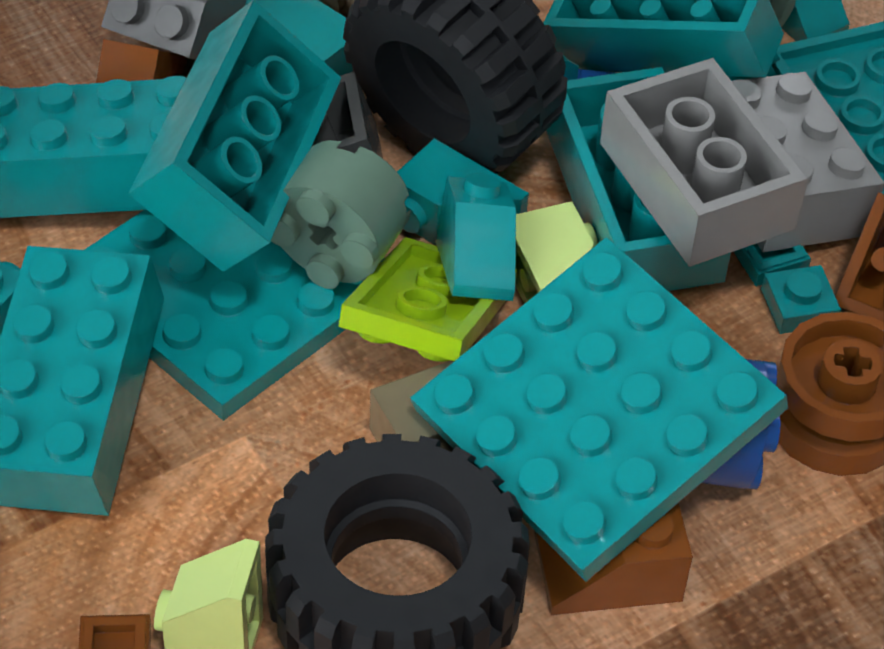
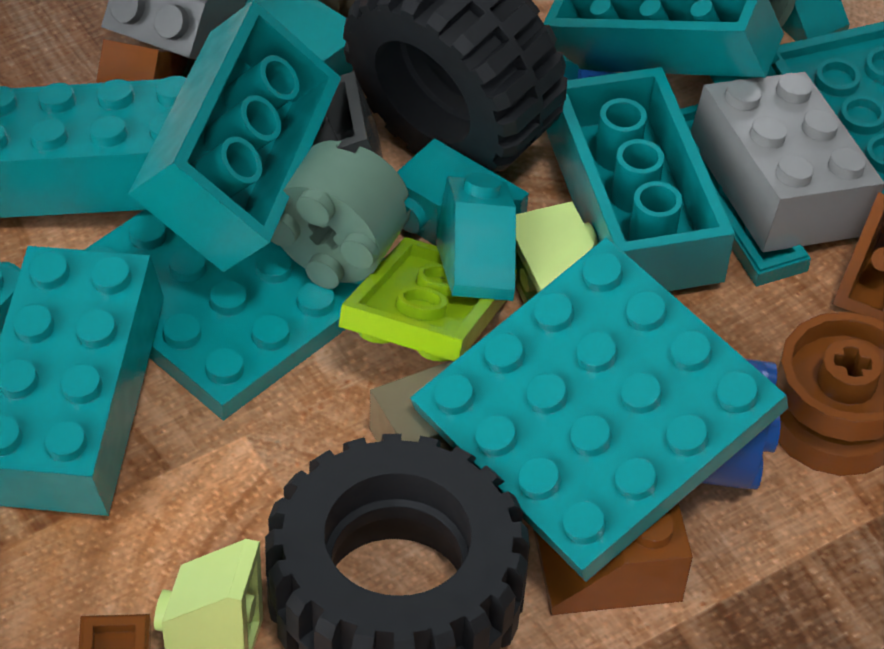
light grey brick [600,58,808,267] -> none
teal plate [761,265,841,334] -> none

